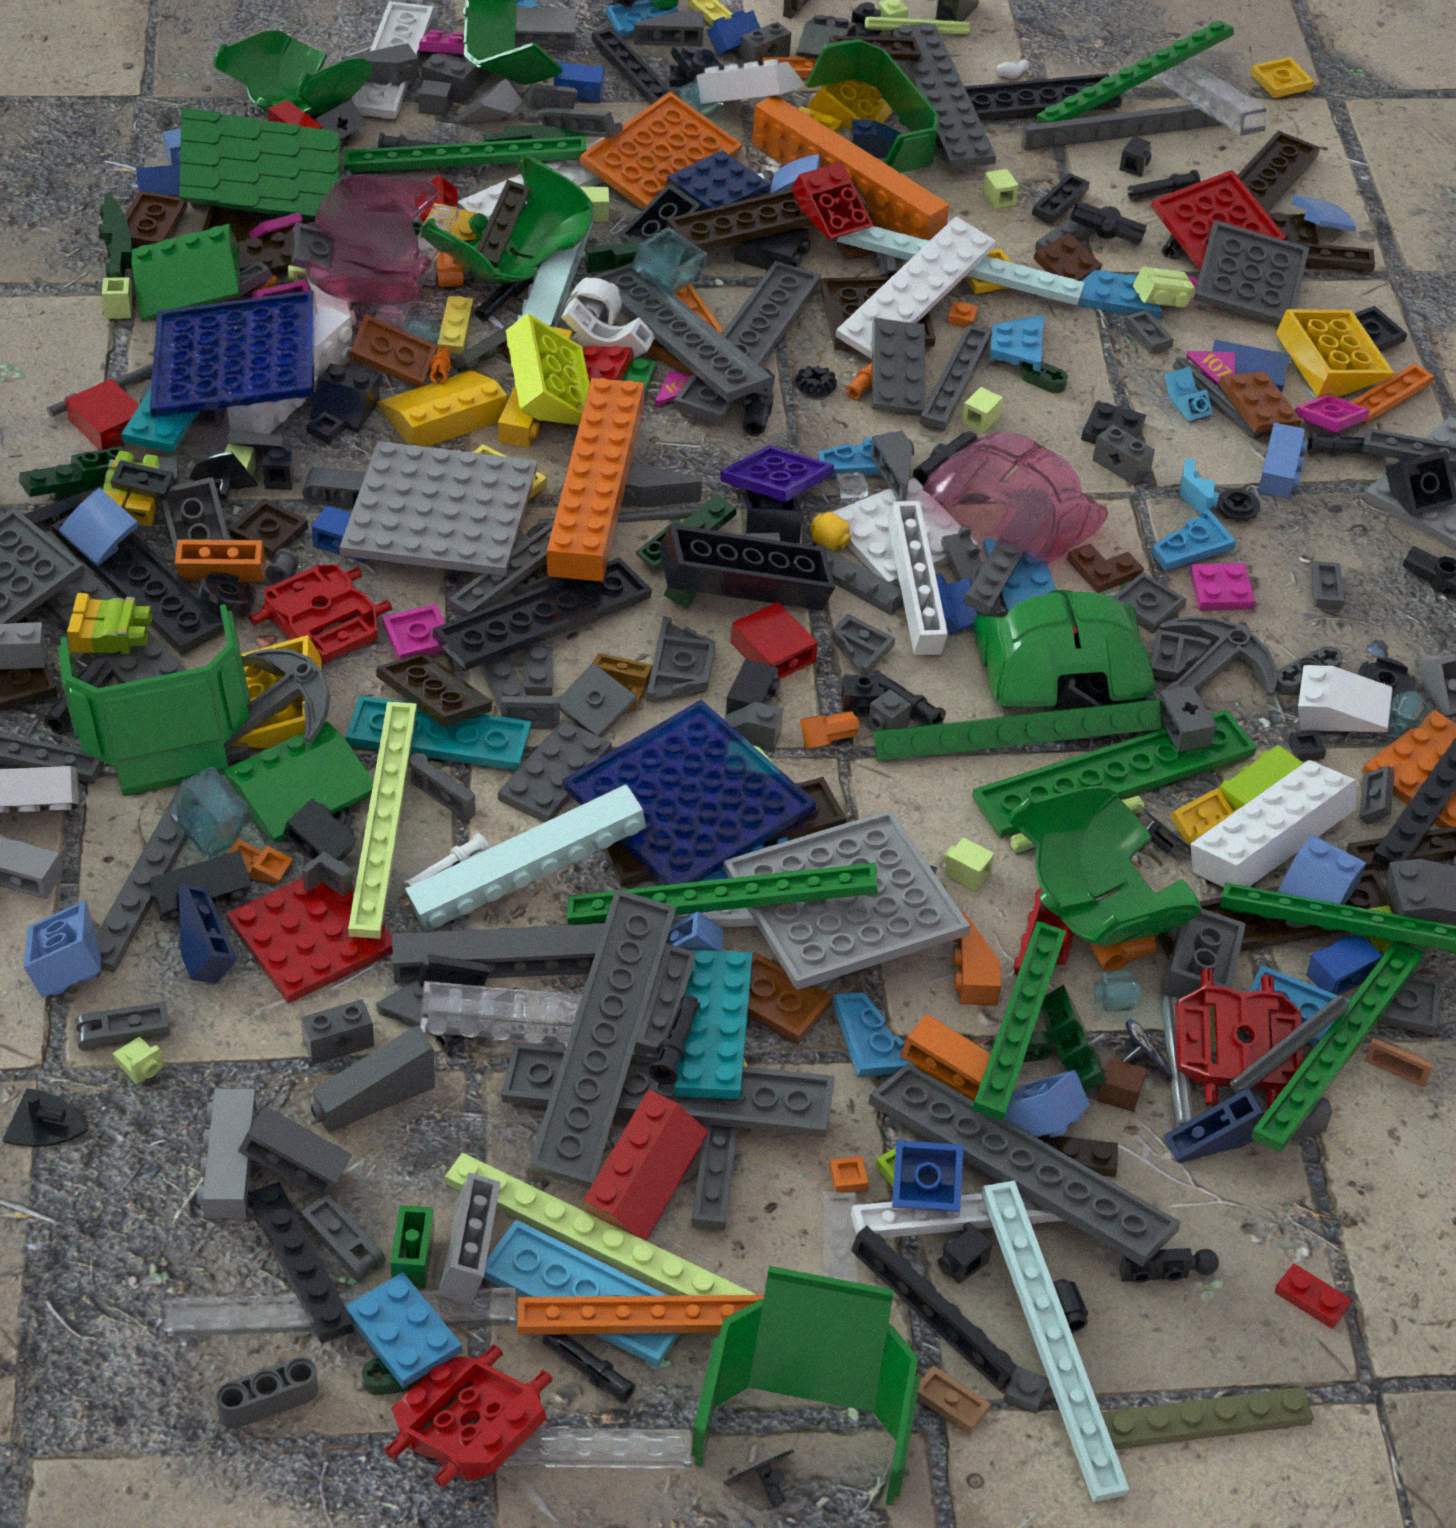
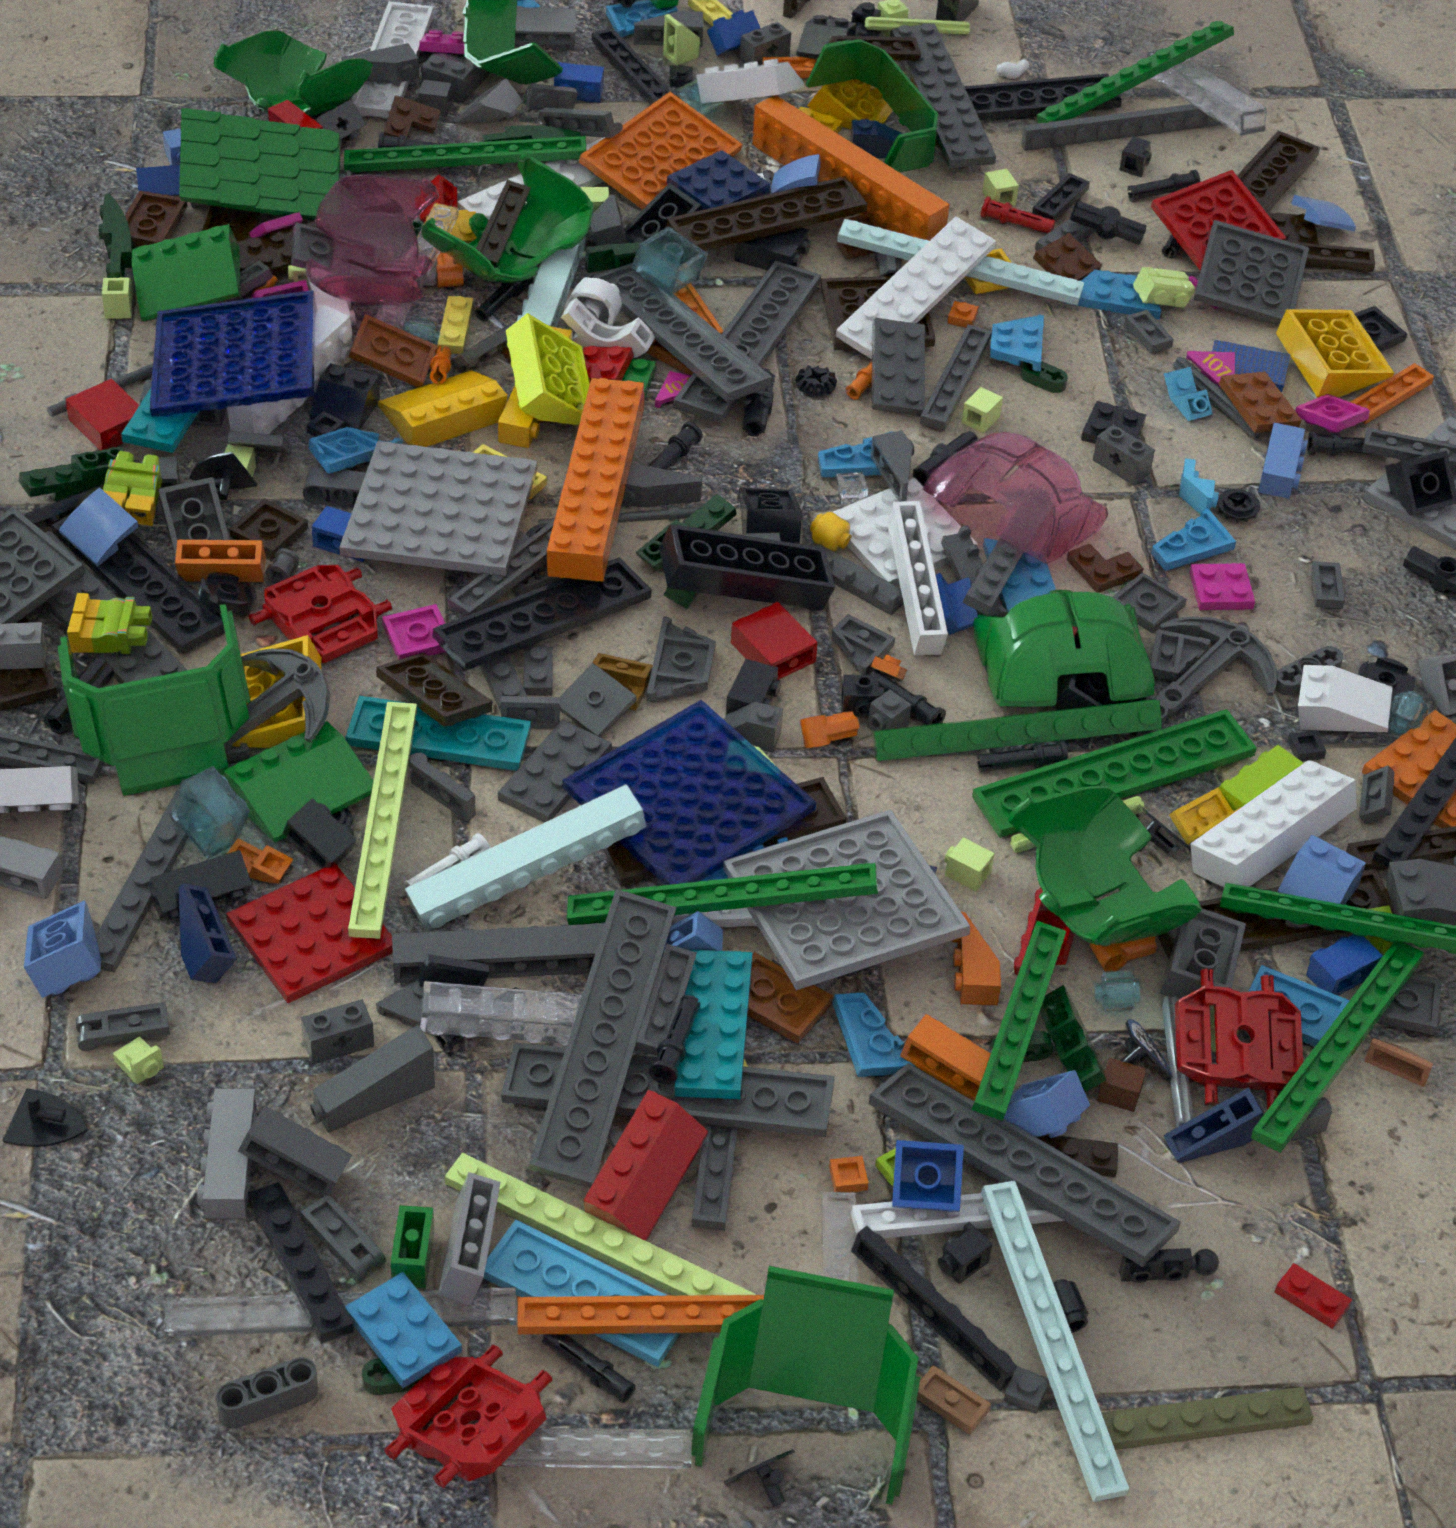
black plate [110,460,174,501] -> none
black brick [262,447,294,490] -> none
dark grey bracket [302,851,353,896] -> none
black plate [670,45,725,80] -> none
dark purple plate [720,445,834,502] -> none
red slope [791,162,873,240] -> none
dark grey brick [1159,685,1216,752] -> none
dark grey axle [1230,995,1349,1094] -> none
yellow plate [1250,57,1314,98] -> none
none -> dark azure wing [308,427,403,474]
none -> reddish brown plate [383,95,441,137]
none -> dark grey slope [588,194,627,246]
none -> black pin [648,422,703,470]
none -> yellowish green slope [663,14,700,66]
none -> orange plate [871,654,907,680]
none -> black pin [977,740,1068,773]
none -> red pin [980,196,1056,234]

